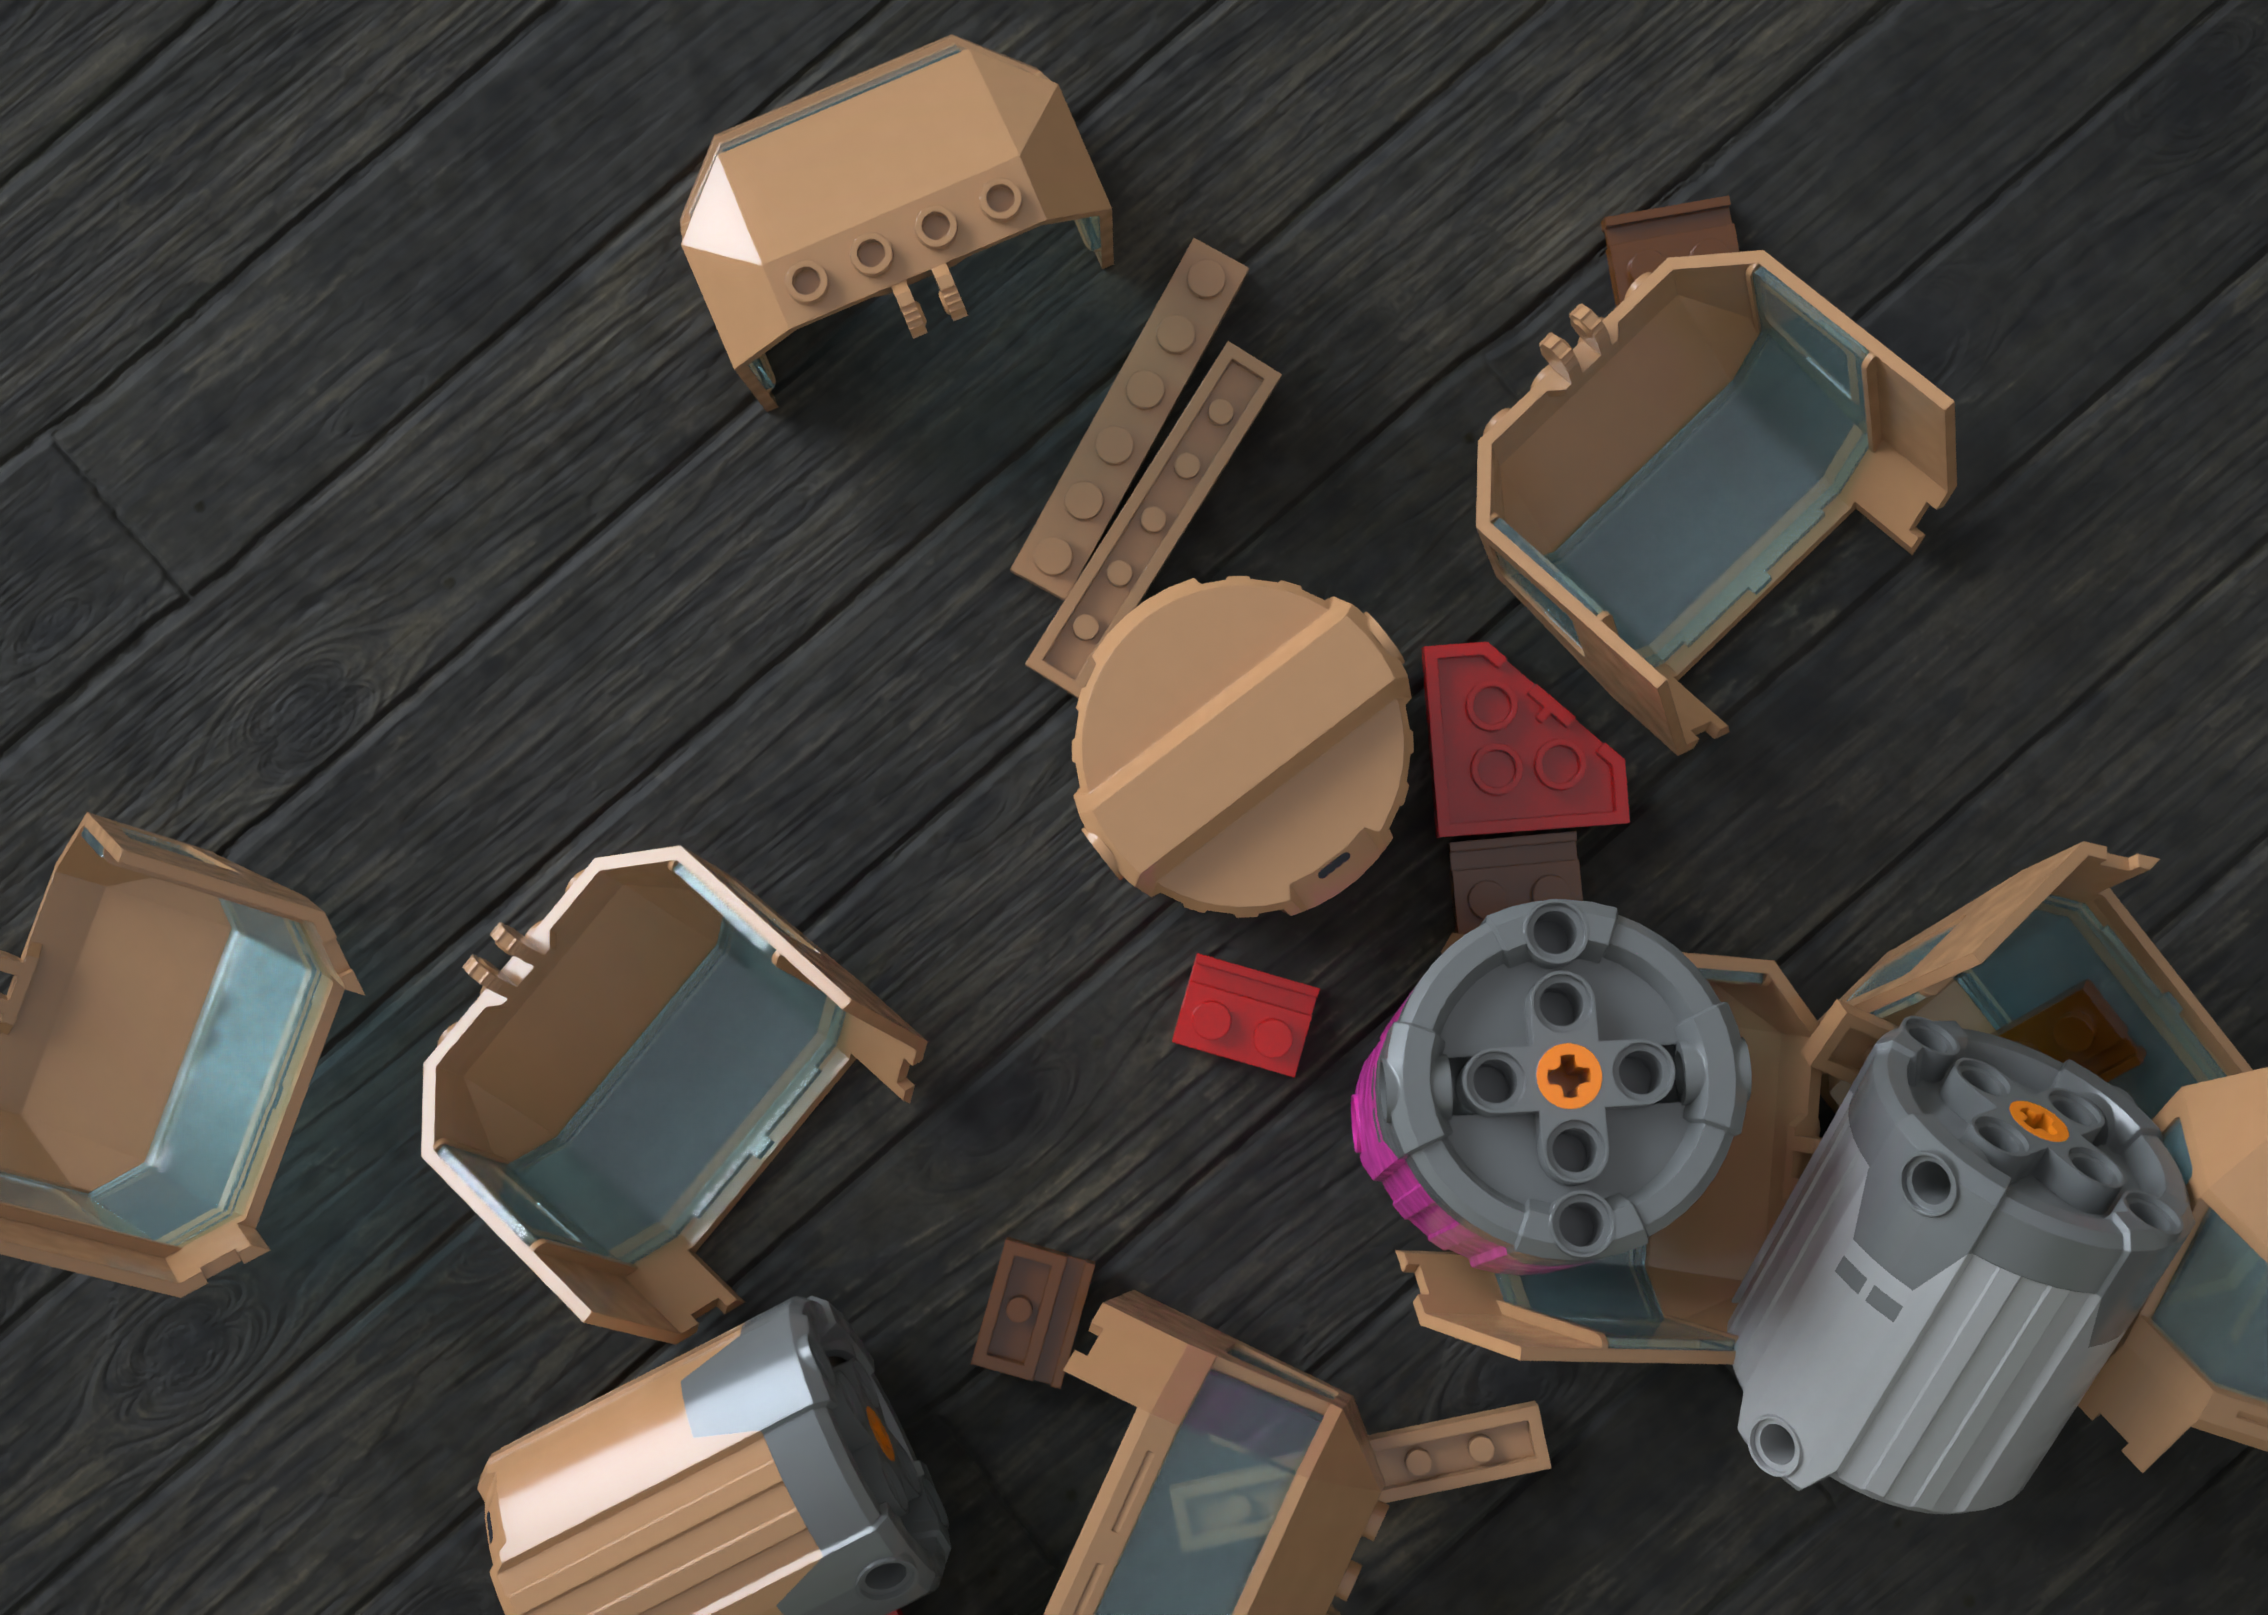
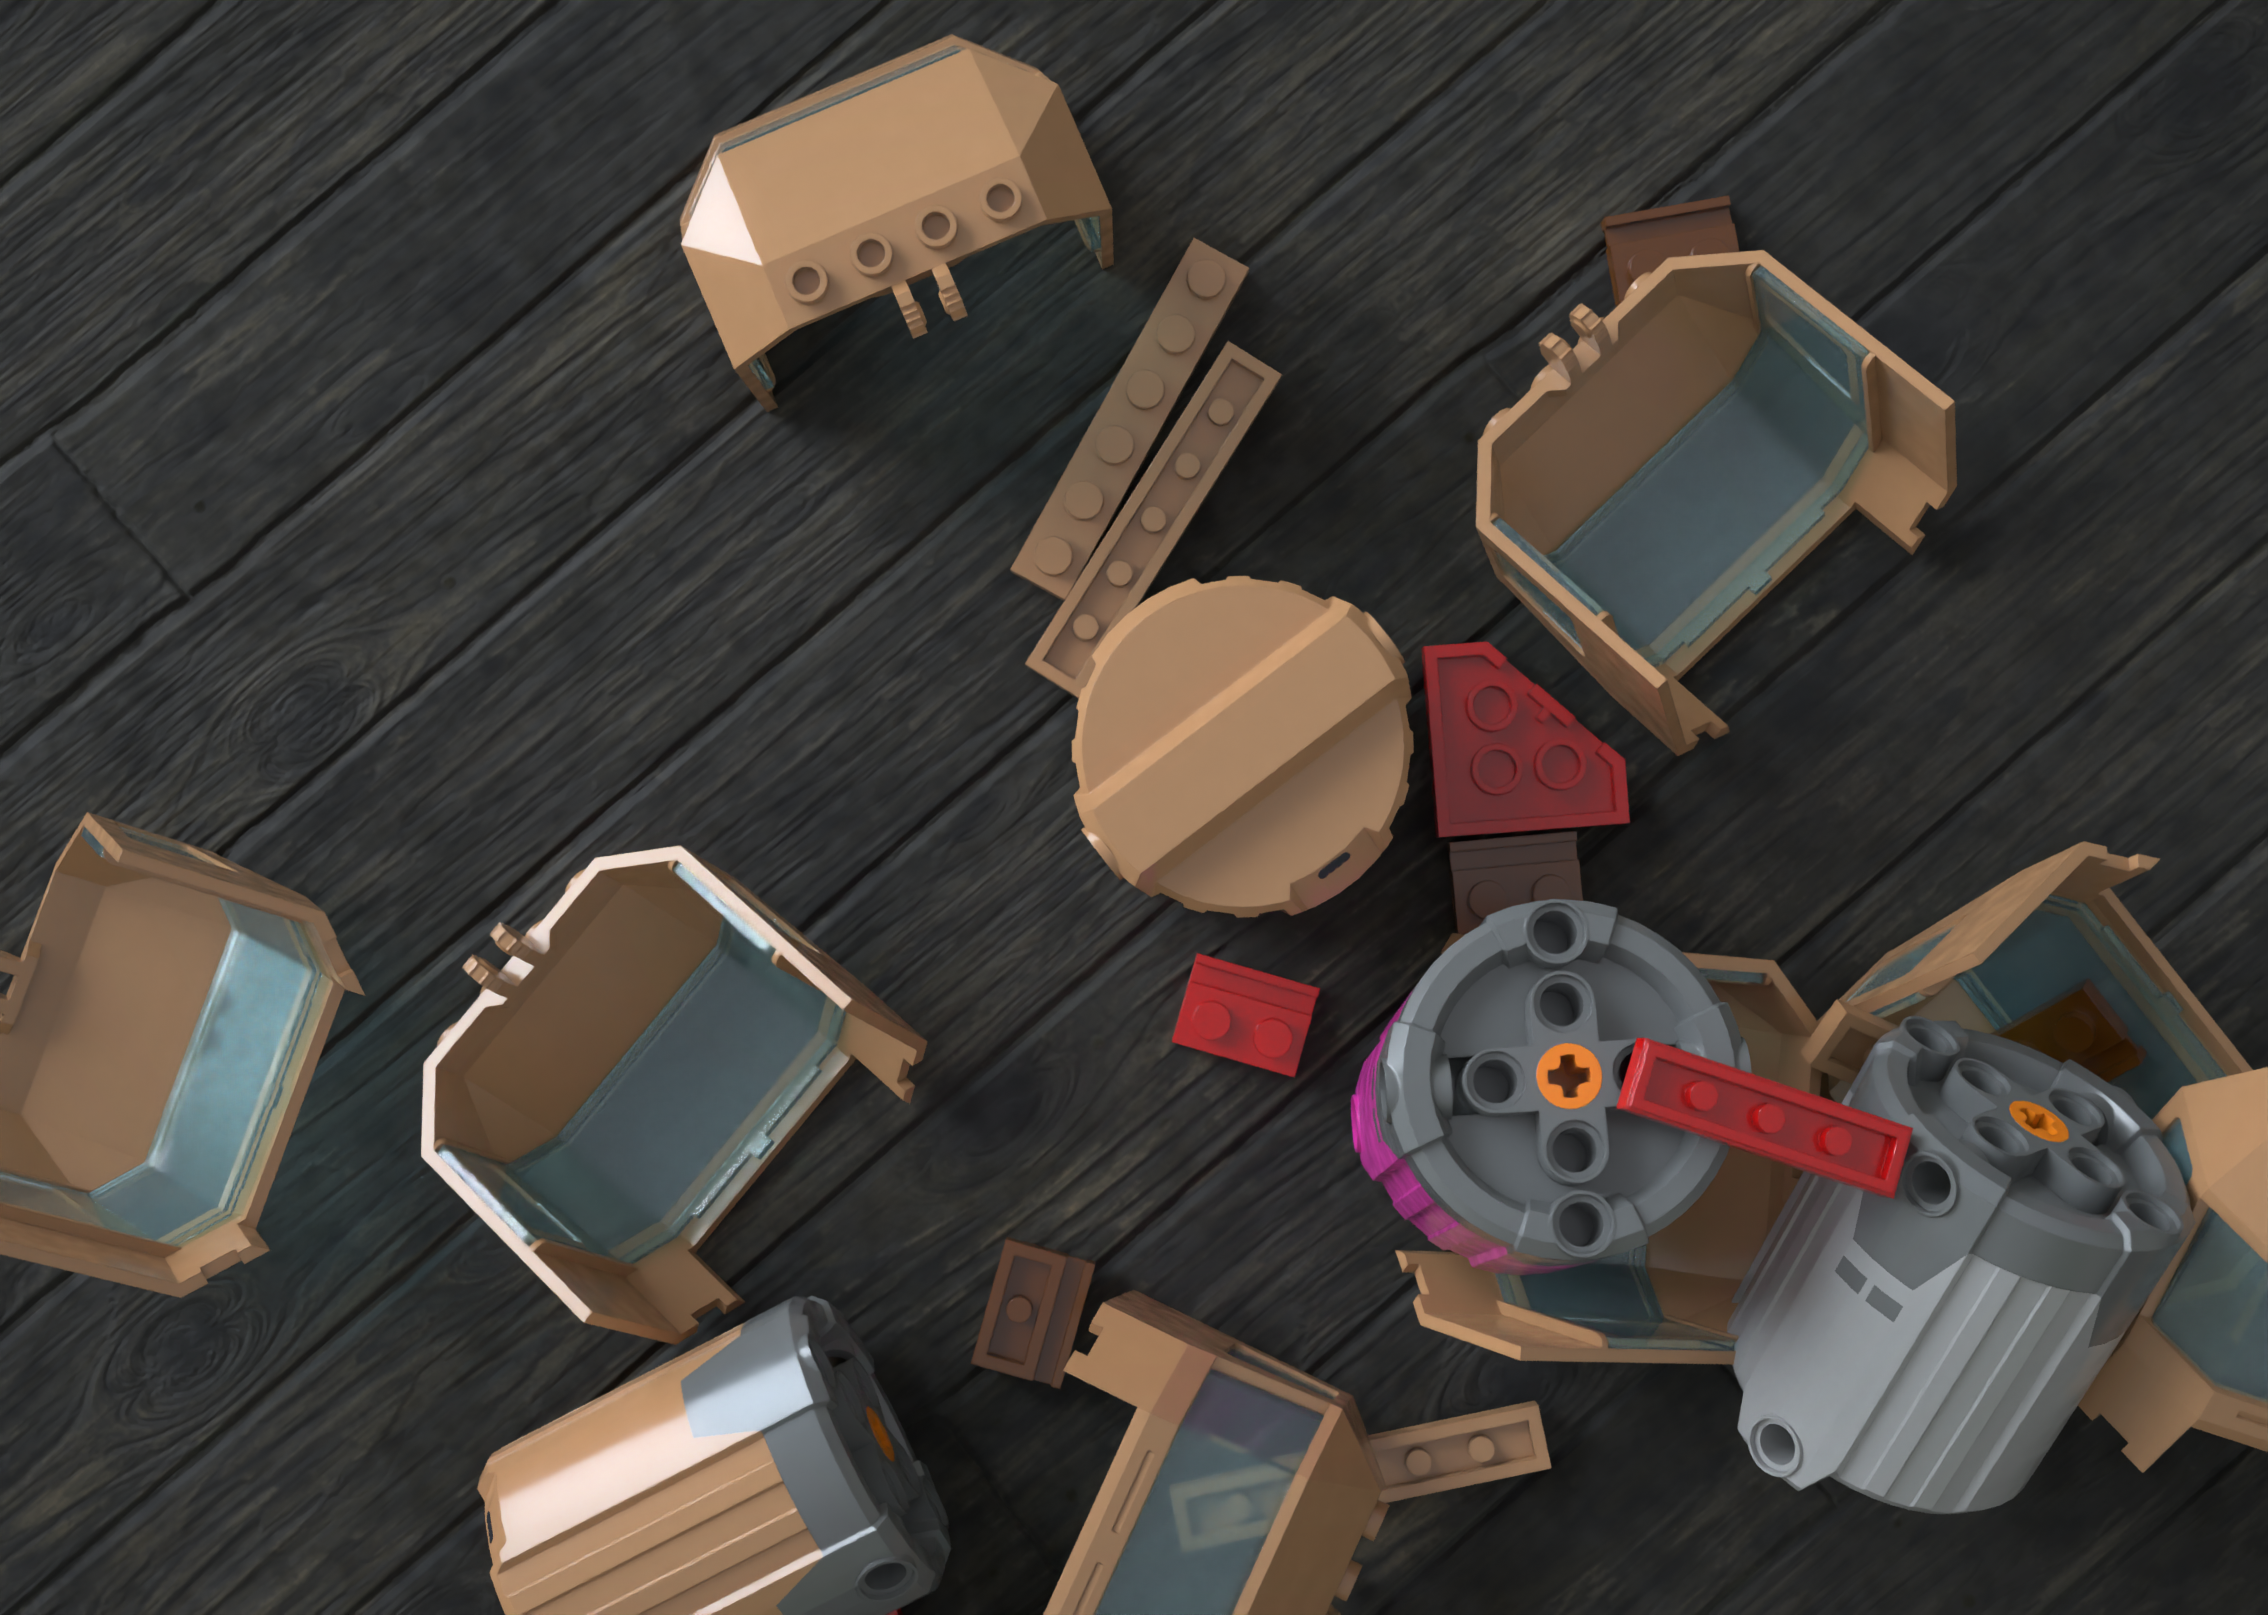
none -> red tile [1616,1038,1913,1199]

